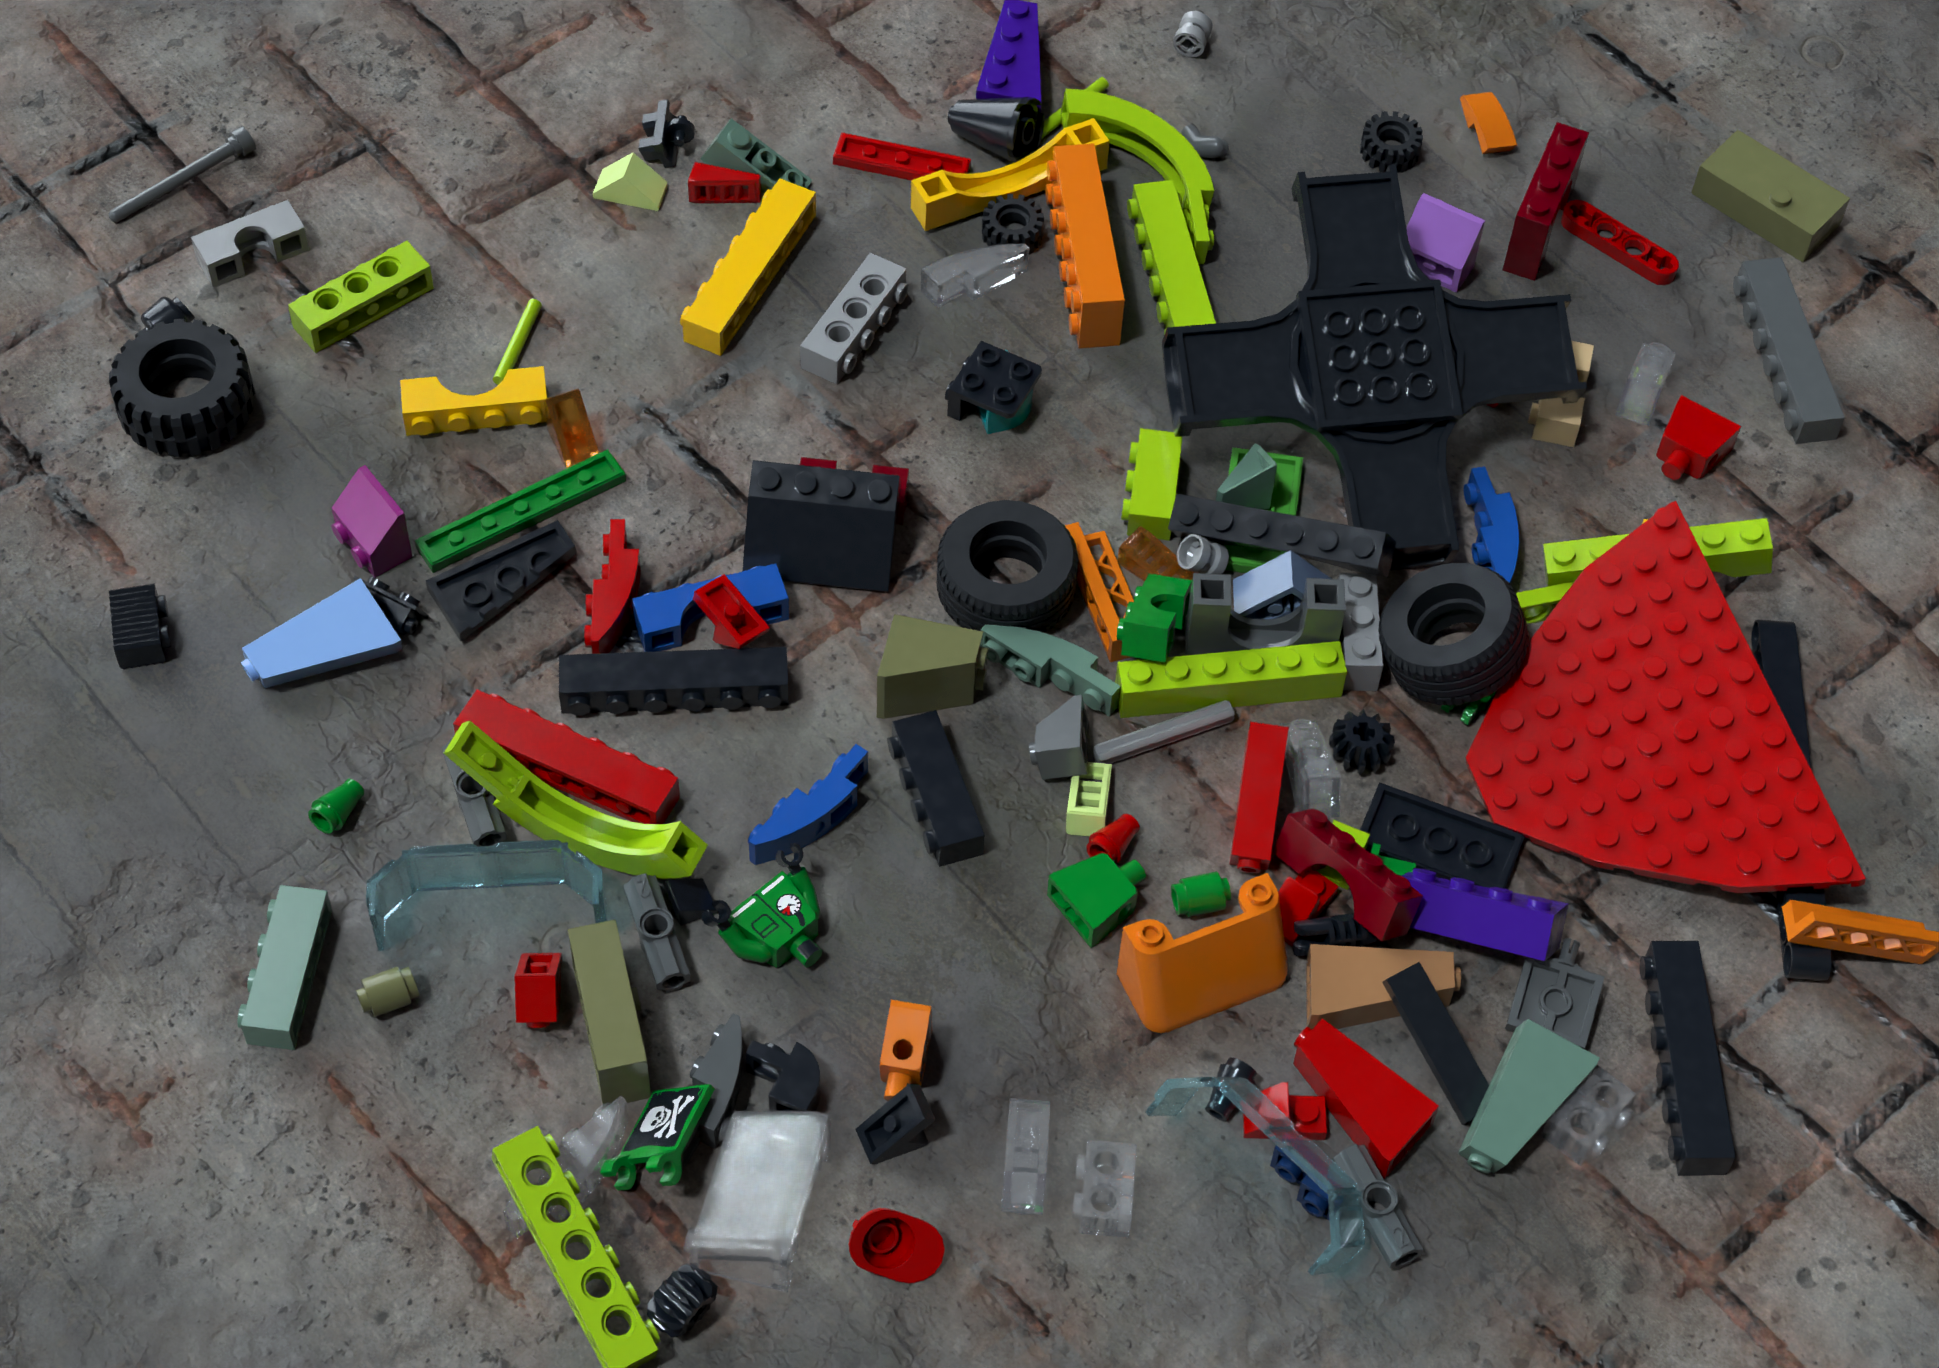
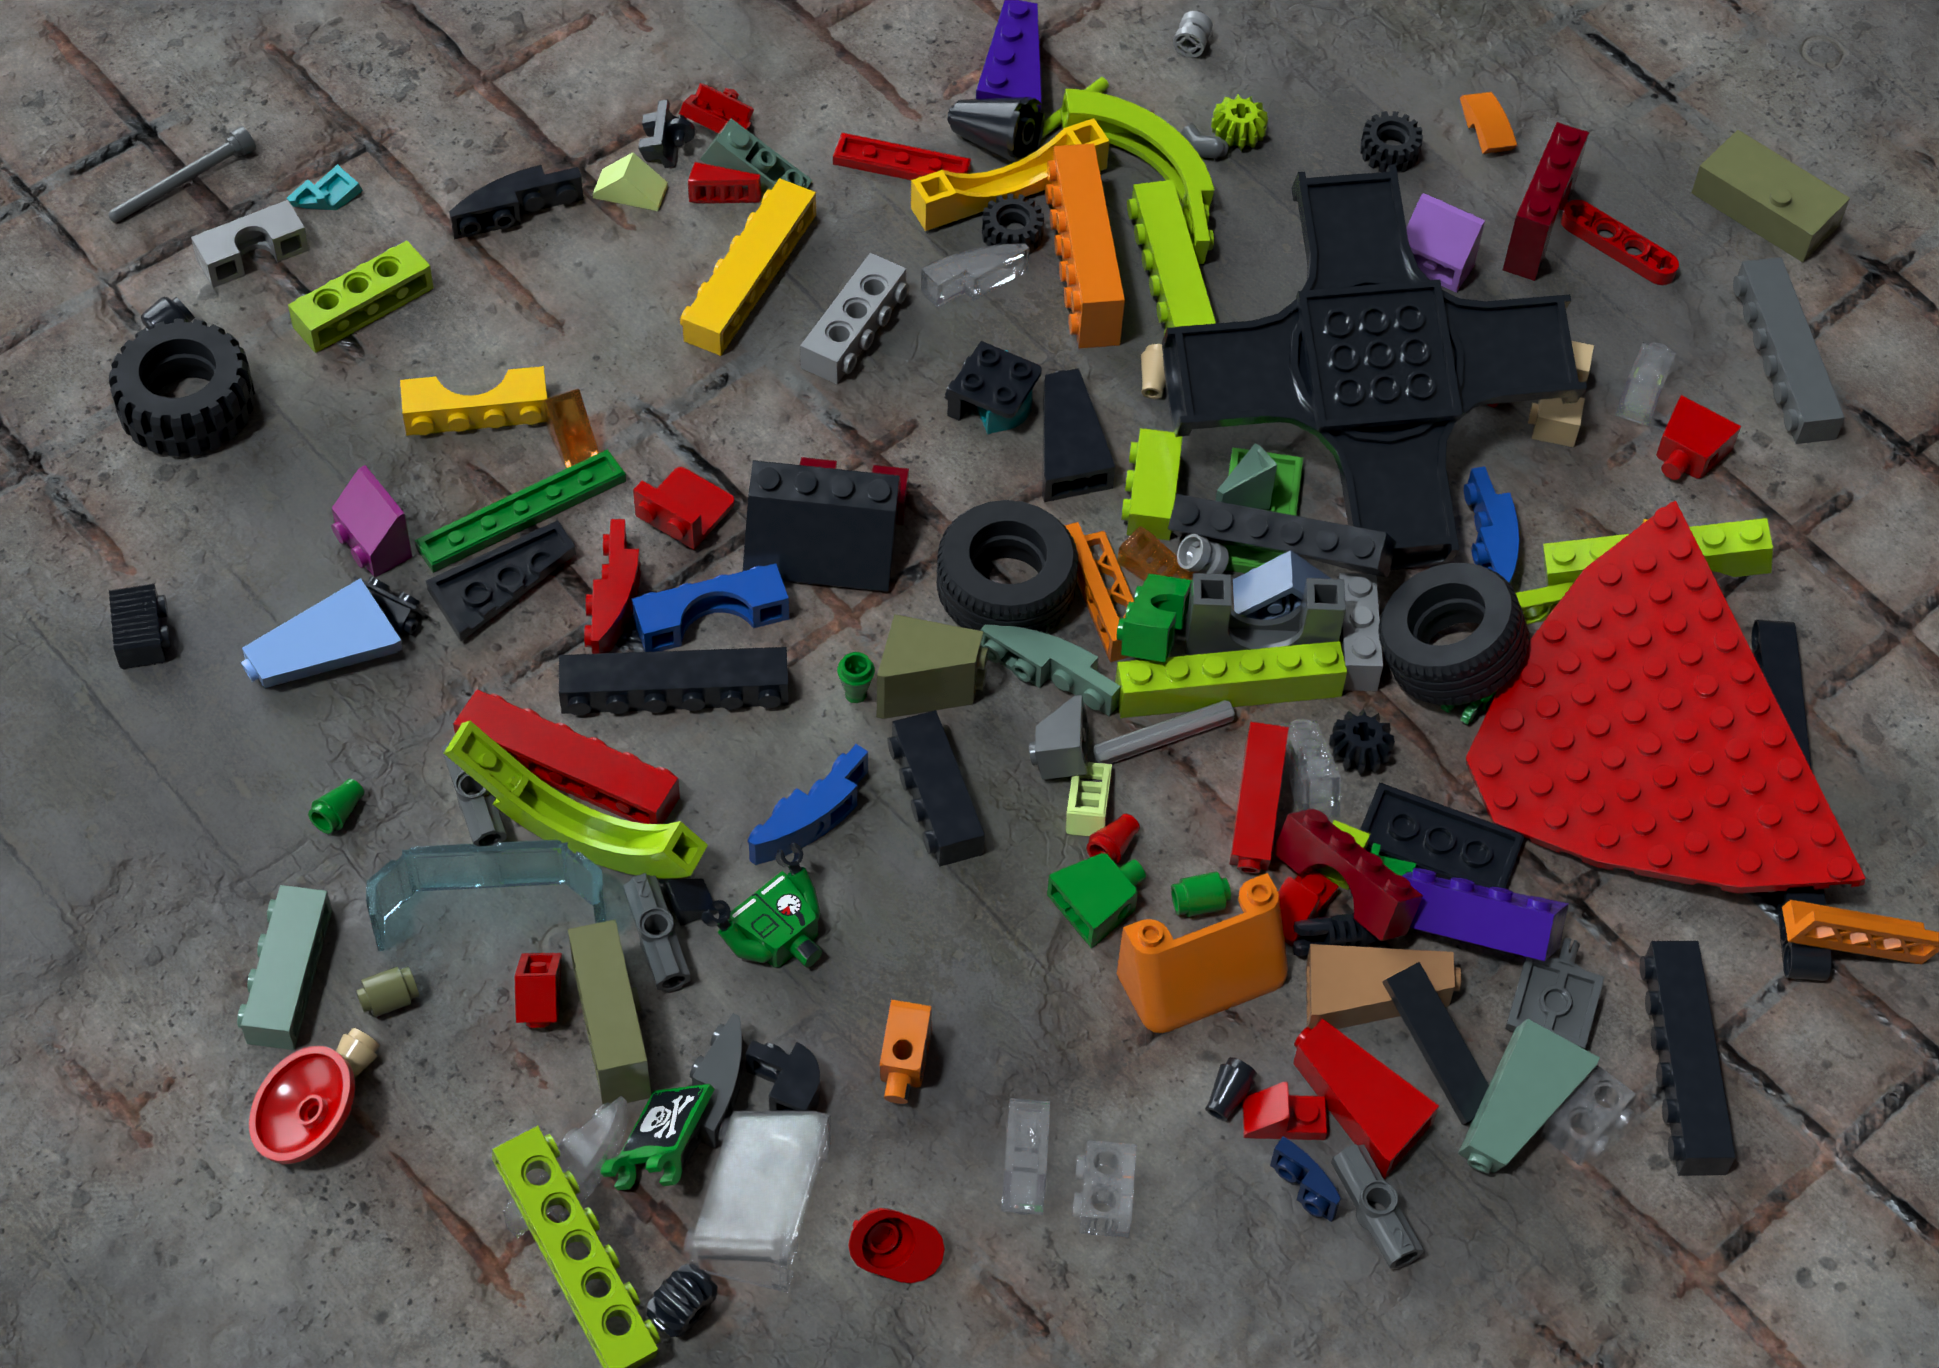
lime bar [493,299,542,385] -> none
red slope [693,574,770,649] -> none
black slope [855,1084,935,1164] -> none
clear light blue windscreen [1145,1077,1365,1276] -> none
none -> red dish [249,1046,355,1164]
none -> teal slope [286,164,363,210]
none -> tan cone [336,1028,380,1079]
none -> black slope [449,165,584,240]
none -> red bracket [633,467,735,550]
none -> red slope [679,83,754,133]
none -> green cone [837,652,875,703]
none -> black slope [1042,368,1115,502]
none -> tan cone [1141,344,1166,399]
none -> lime gear [1211,94,1268,151]

